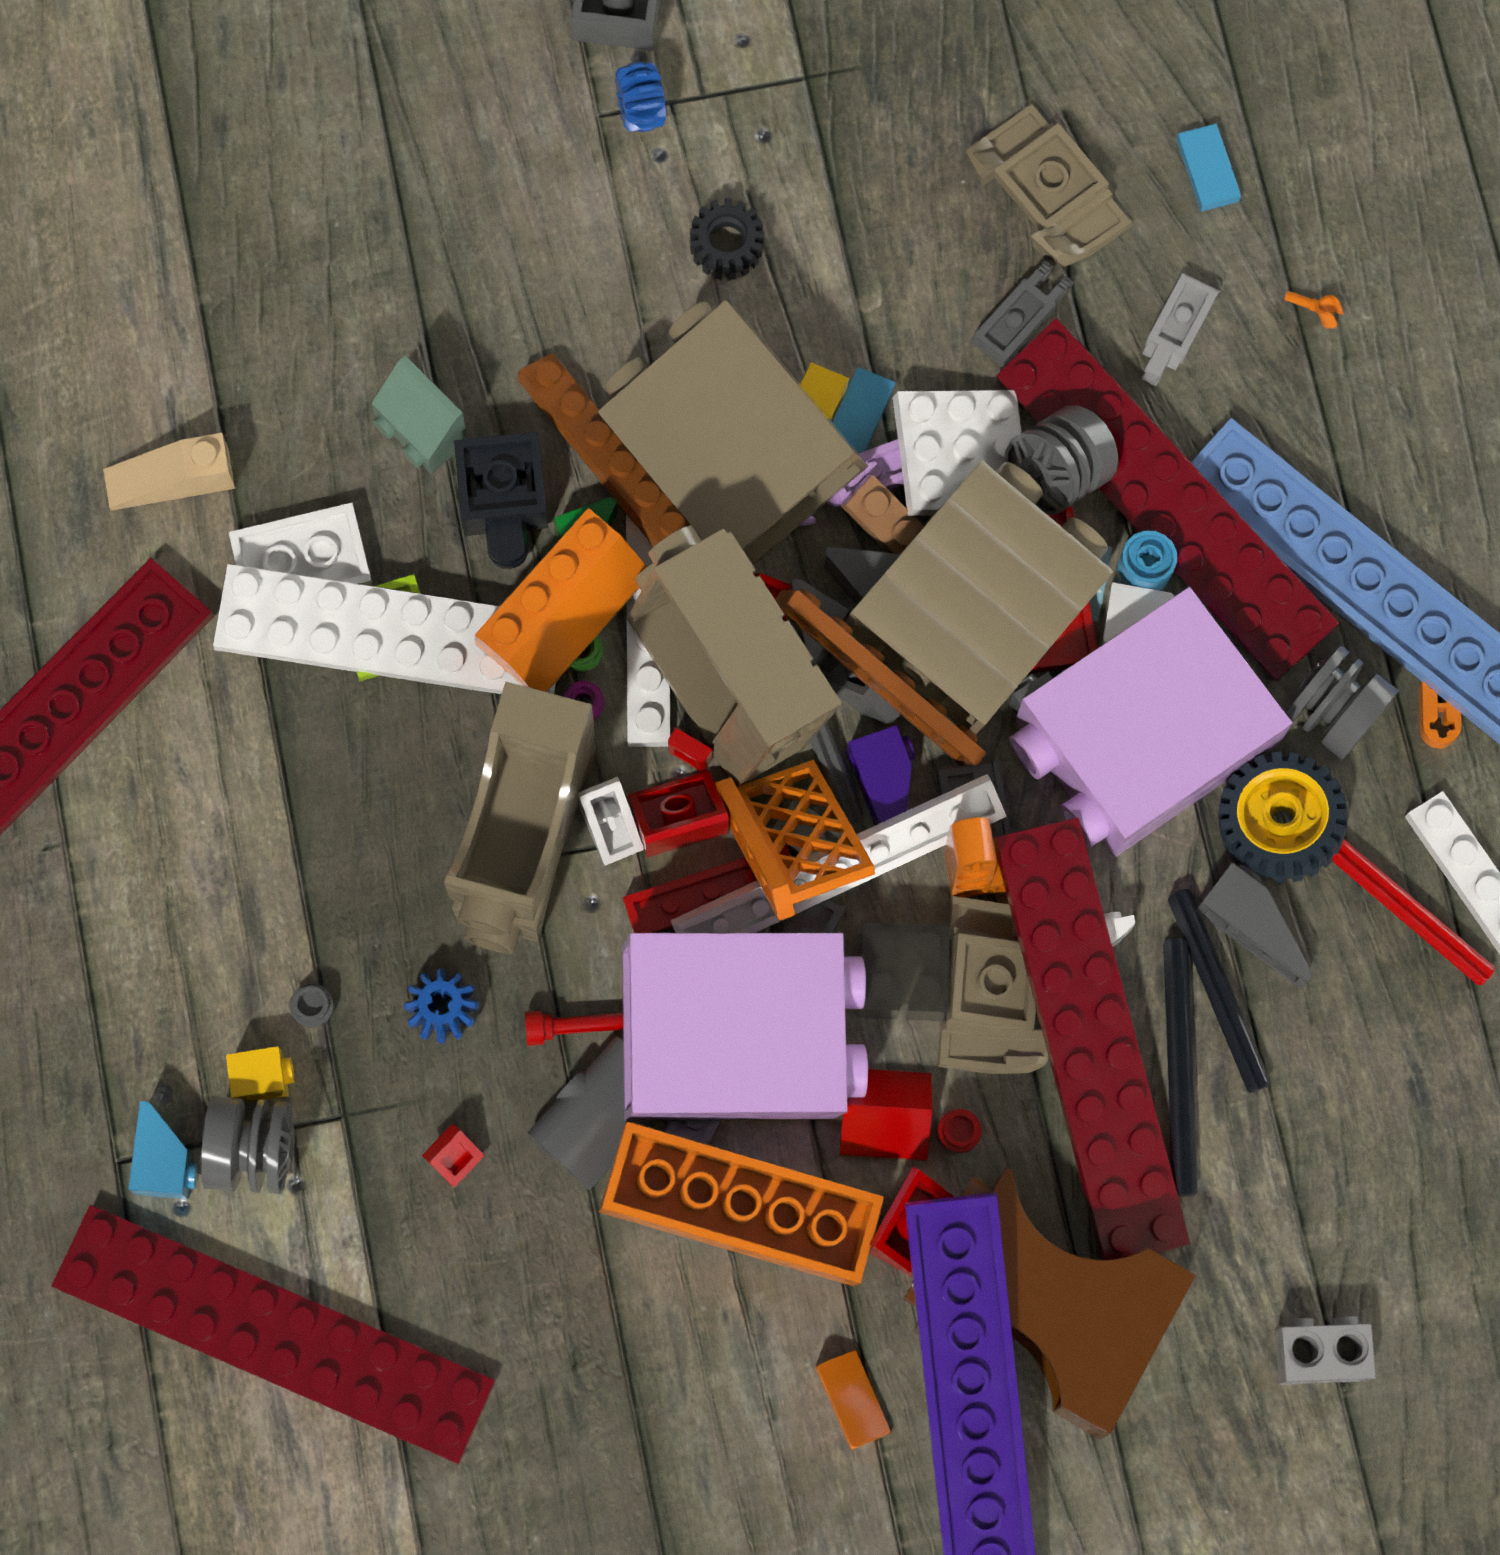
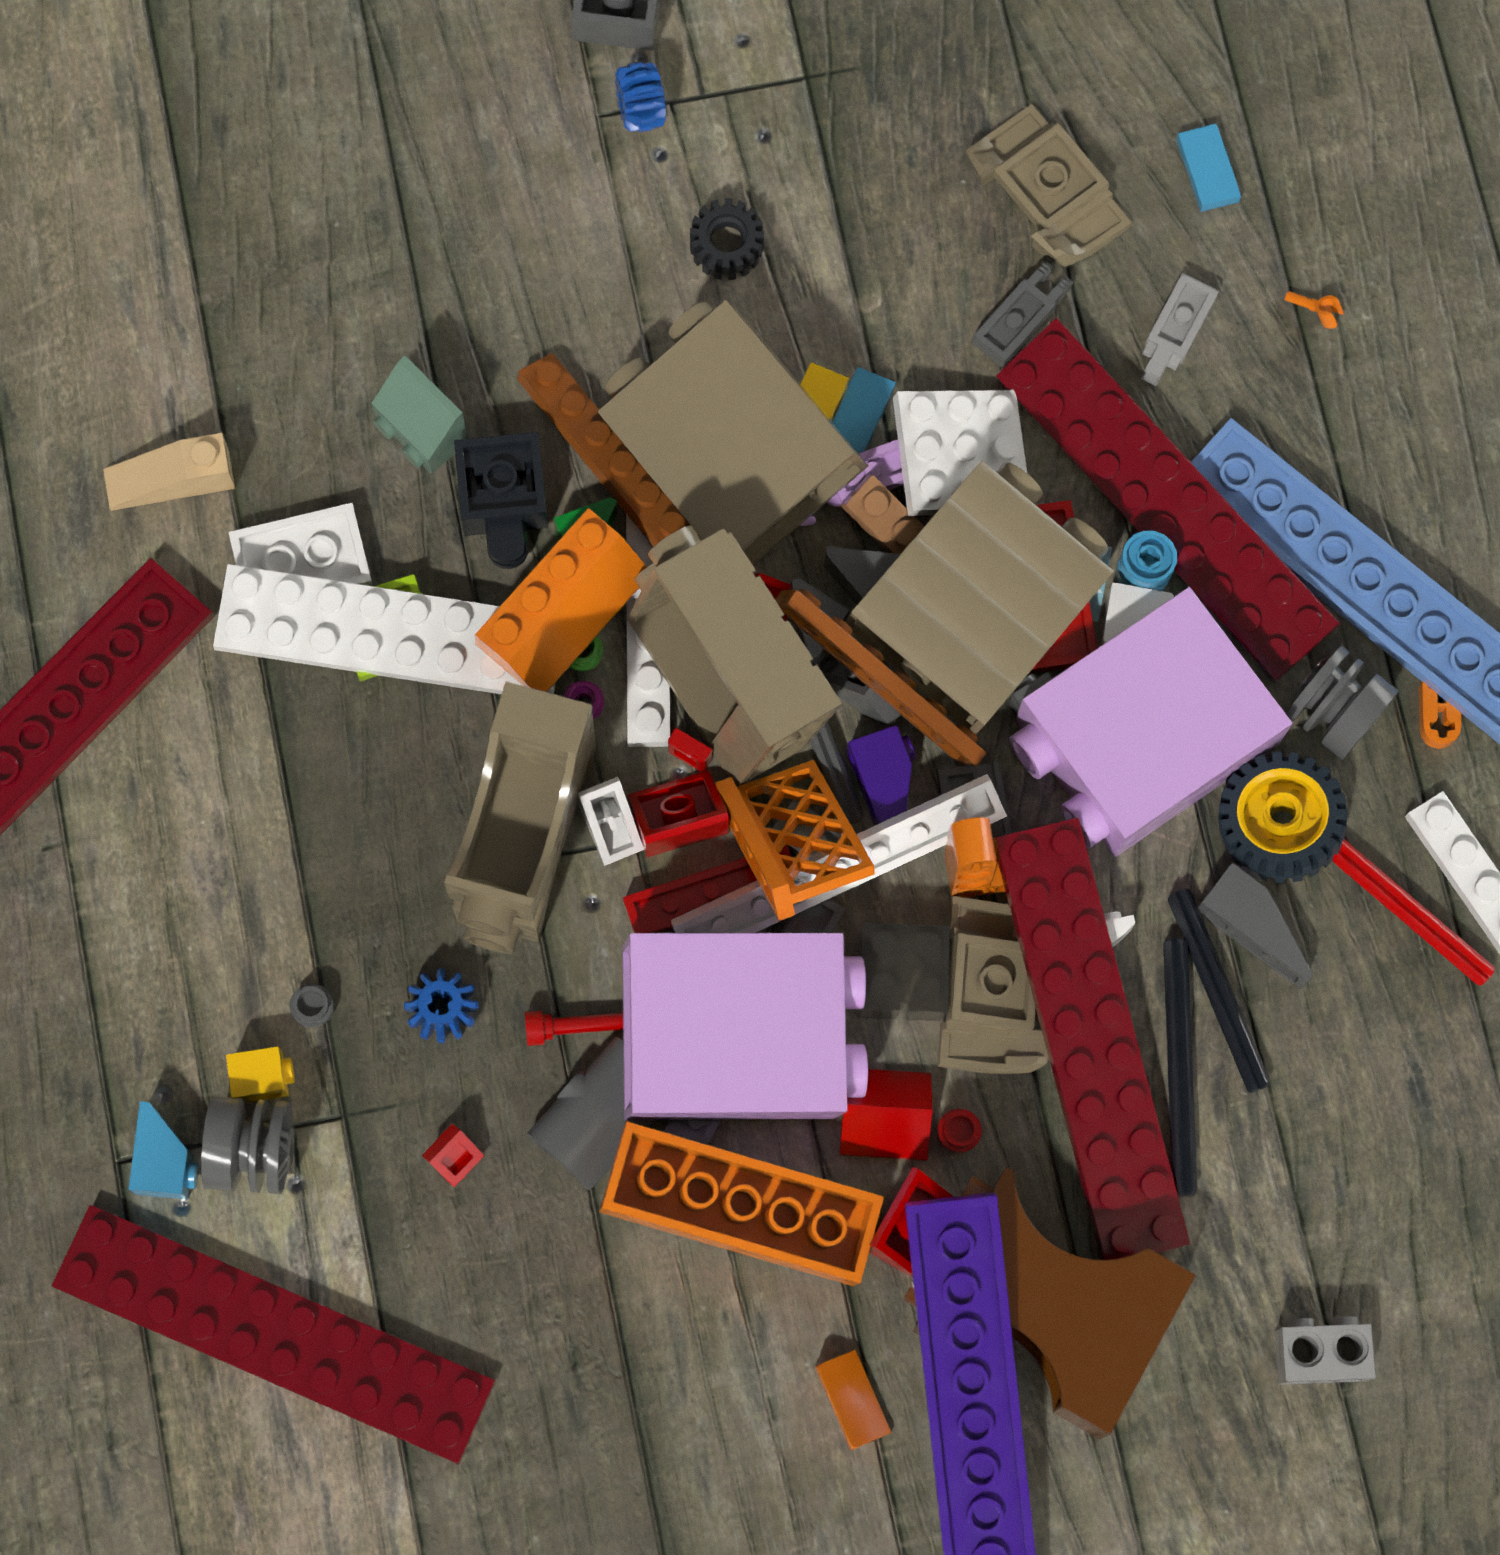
dark grey wheel [1005,406,1118,515] -> none

